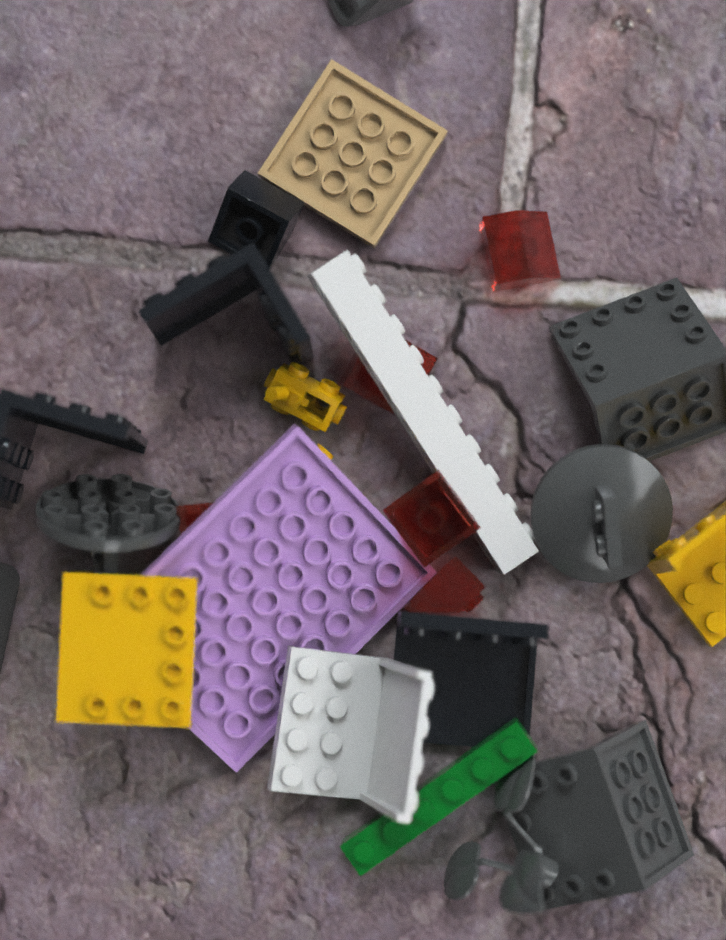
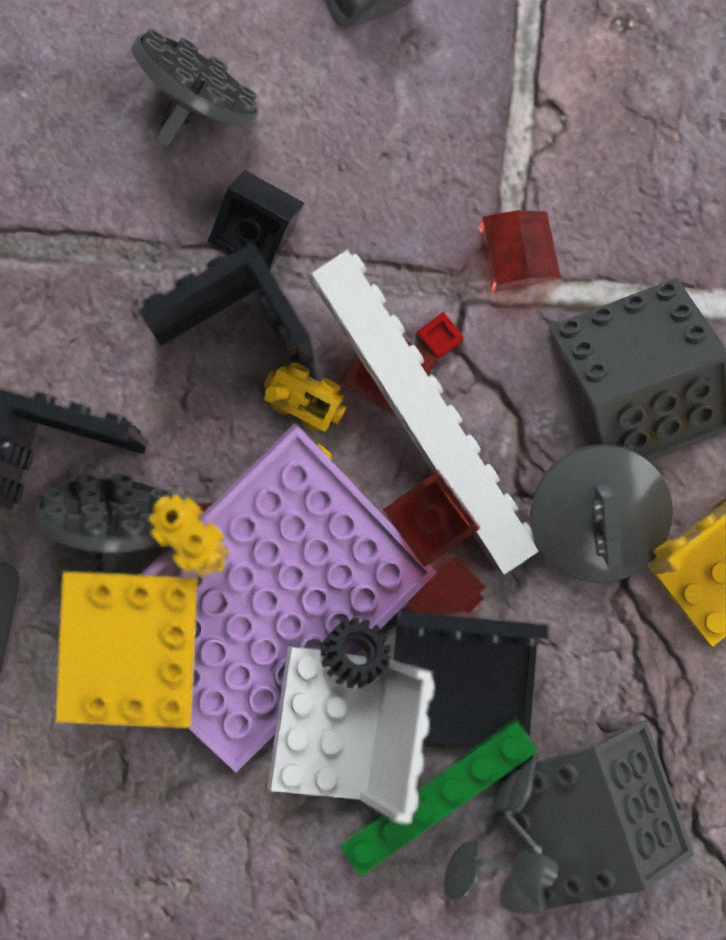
tan plate [258,59,448,249] -> none
none -> dark grey bracket [131,29,258,146]
none -> yellow brick [149,494,230,578]
none -> black tyre [320,618,391,689]
none -> red tile [416,311,465,361]

